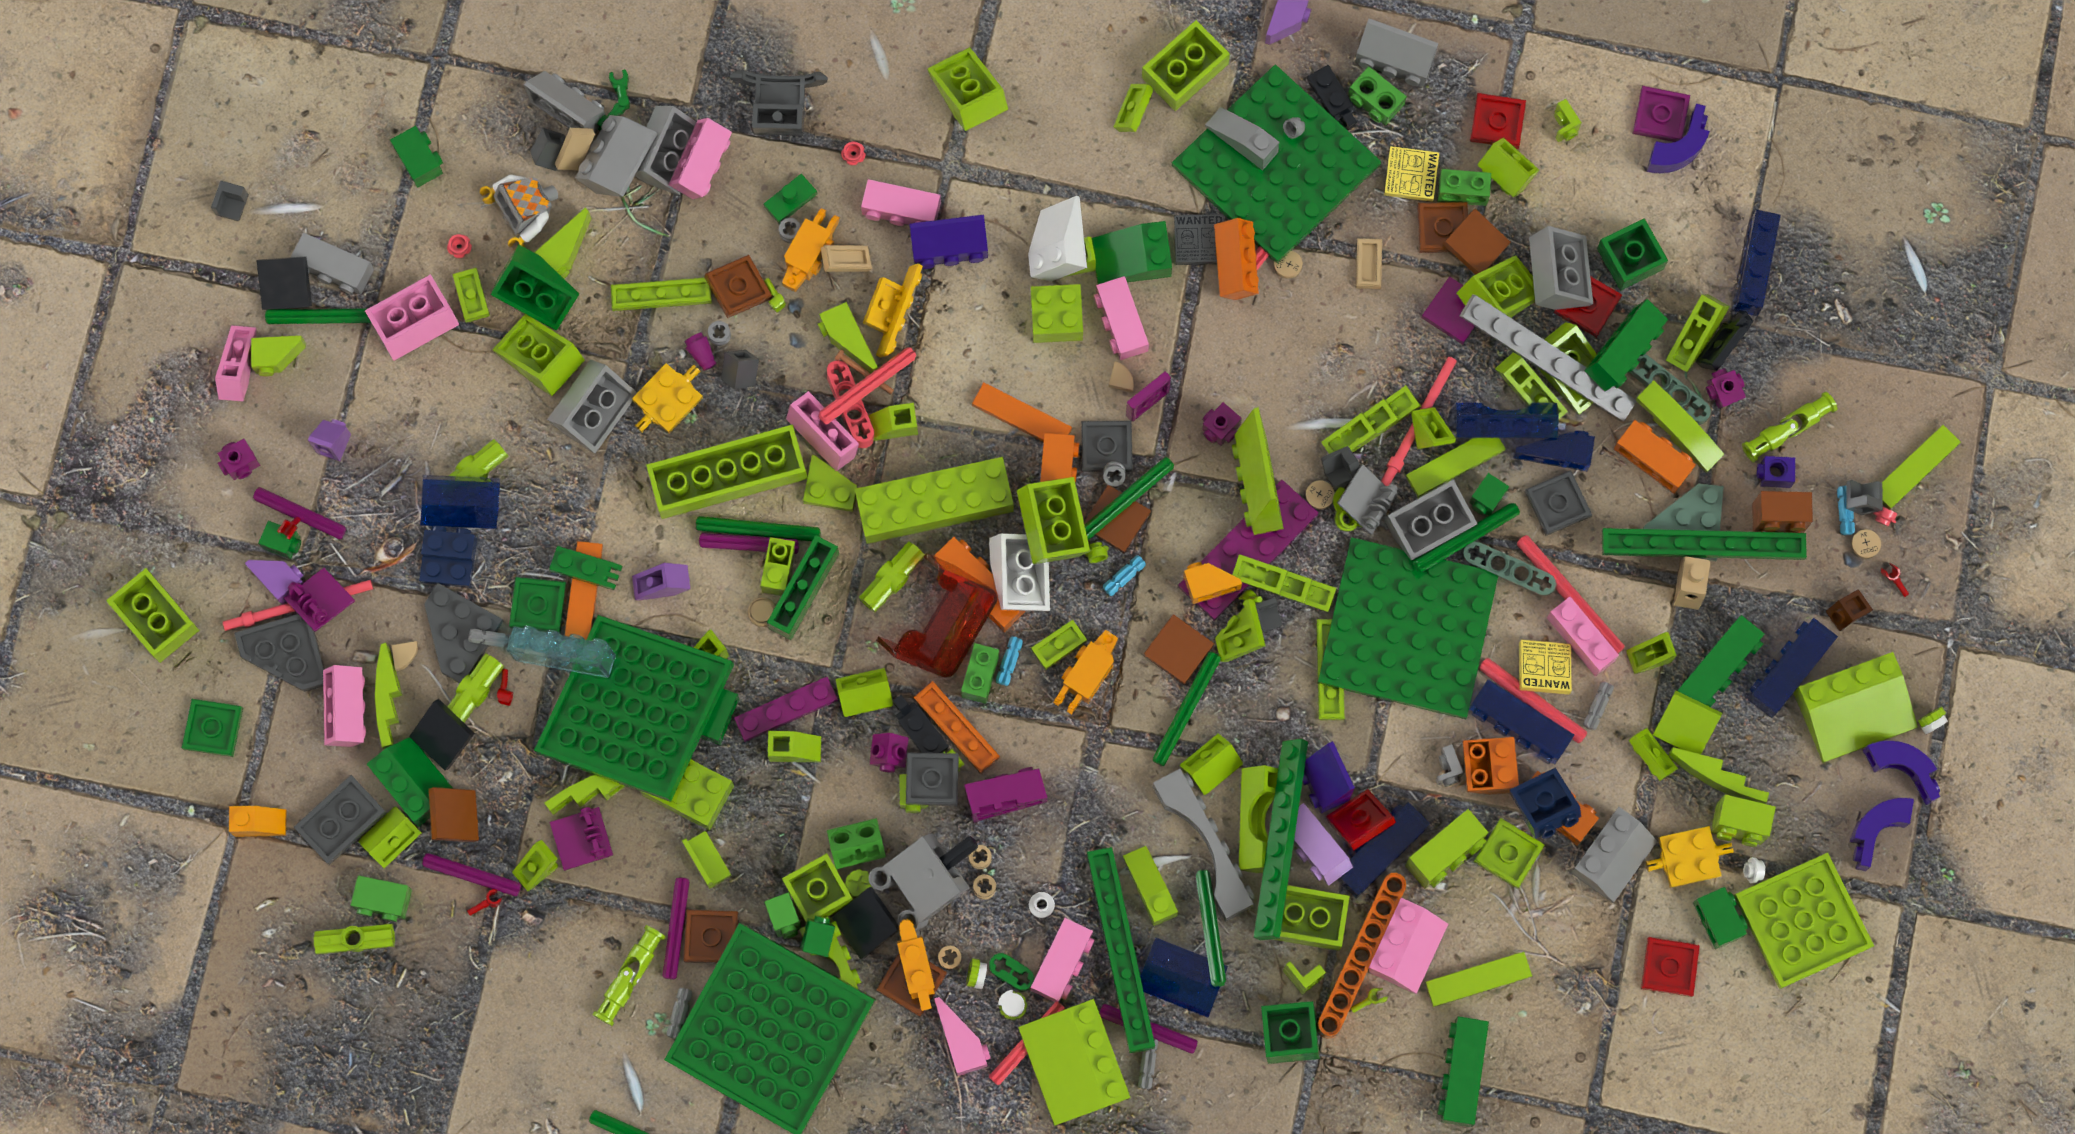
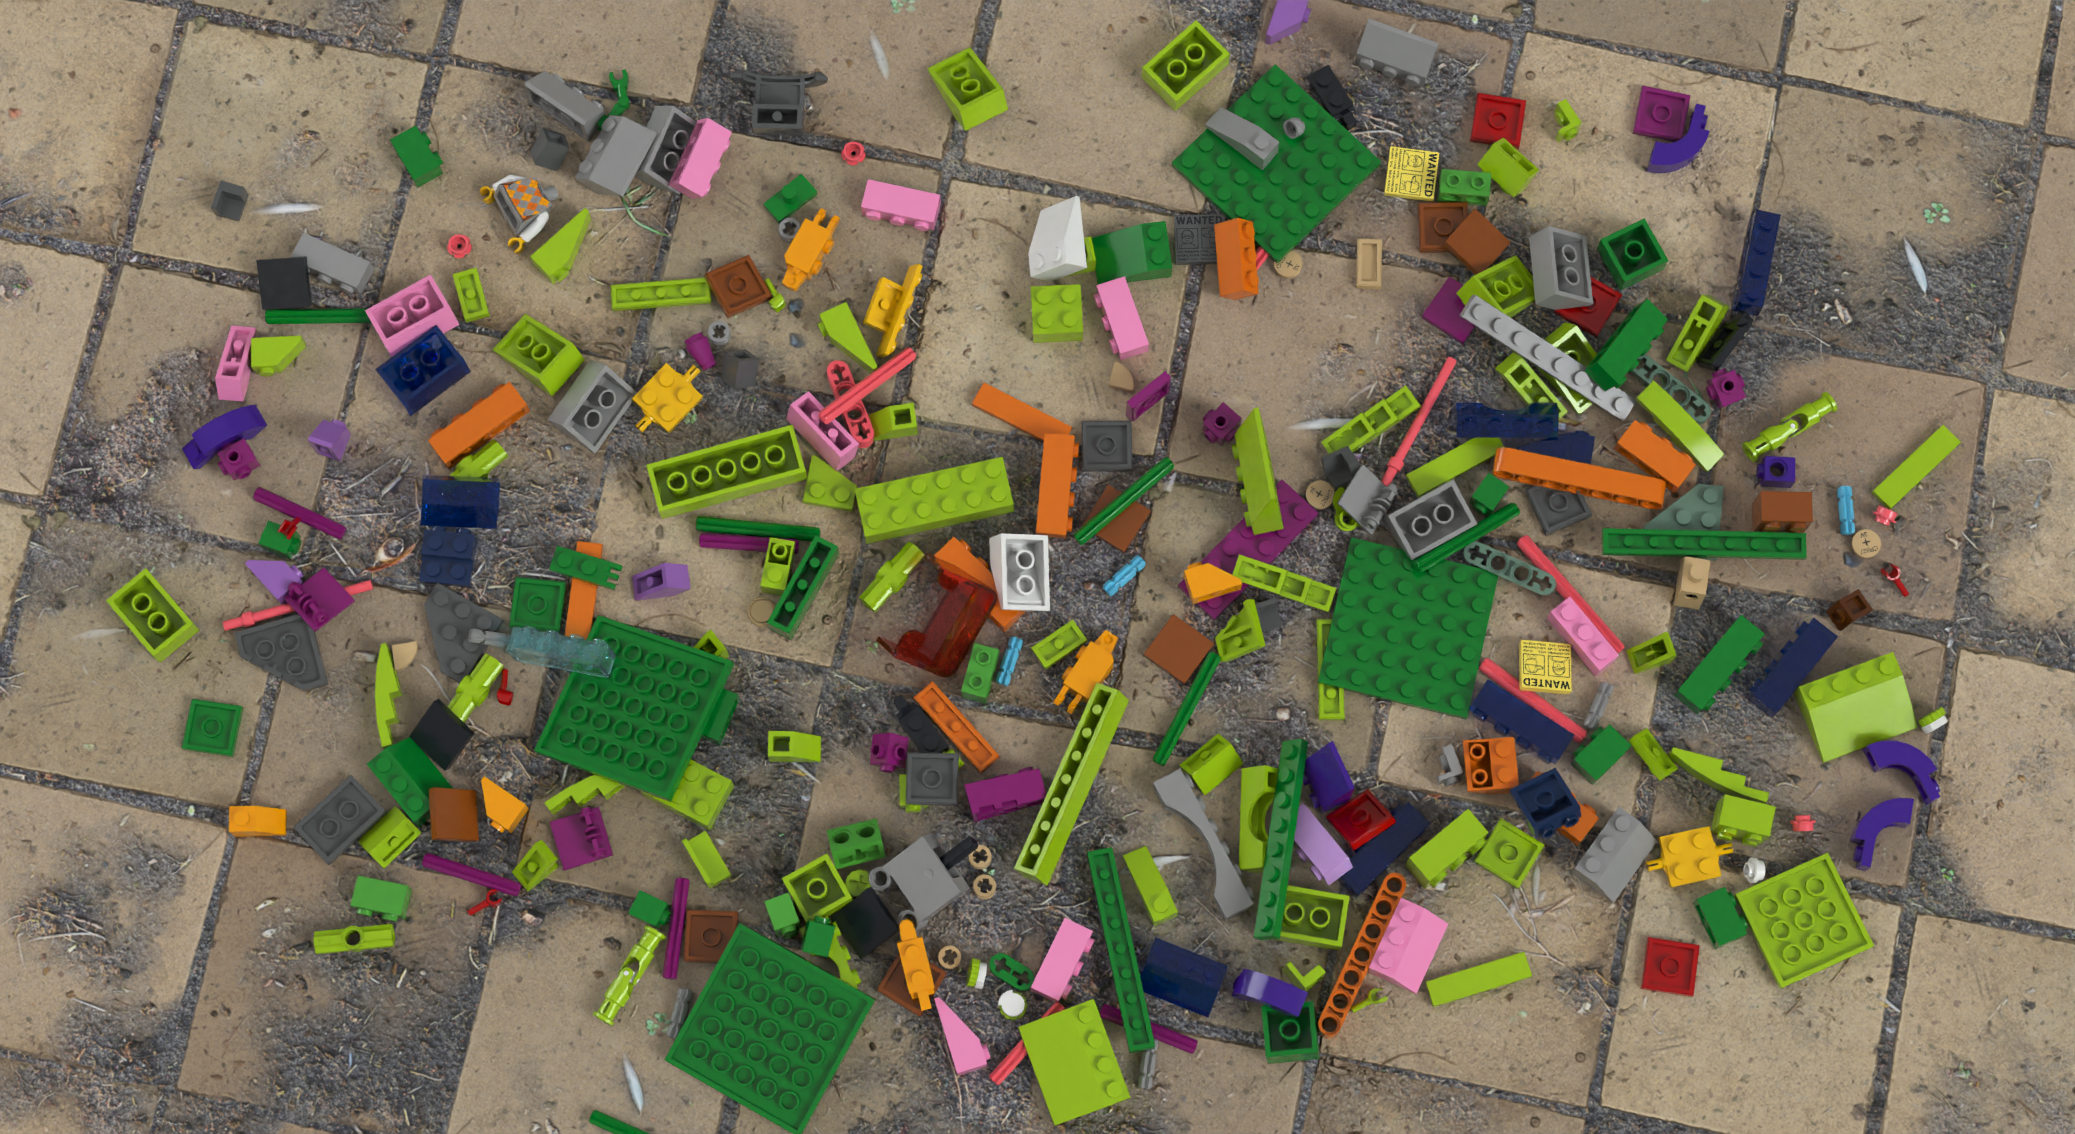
bright pink brick [323,665,366,747] -> none
green slope [491,244,579,331] -> none
tan tile [555,128,595,170] -> none
magenta plate [734,677,838,742] -> none
tan tile [821,245,872,272] -> none
nougat piece [835,349,894,395] -> none
lime panel [835,668,893,717] -> none
dark purple slope [909,215,988,269] -> none
lime brick [1017,477,1090,565] -> none
white plate [1029,892,1055,918] -> none
lime plate [1085,542,1109,563] -> none
light grey bush [1103,461,1125,486] -> none
lime plate [1113,84,1154,132] -> none
green axle [1195,870,1226,987] -> none
lime hand [1239,589,1263,603] -> none
bright green brick [1348,66,1407,126] -> none
lime slope [1411,407,1456,450] -> none
green brick [1437,1016,1489,1127] -> none
lime tile [1653,690,1722,754] -> none
dark grey panel [1846,480,1883,515] -> none
none -> dark purple arch [182,405,267,469]
none -> clear blue slope [375,325,471,416]
none -> orange brick [428,382,530,470]
none -> light orange slope [481,776,529,834]
none -> green brick [628,890,671,930]
none -> lime brick [1014,683,1129,886]
none -> dark purple arch [1231,969,1308,1017]
none -> orange beam [1493,447,1666,509]
none -> green brick [1571,724,1632,785]
none -> coral plate [1790,815,1816,831]

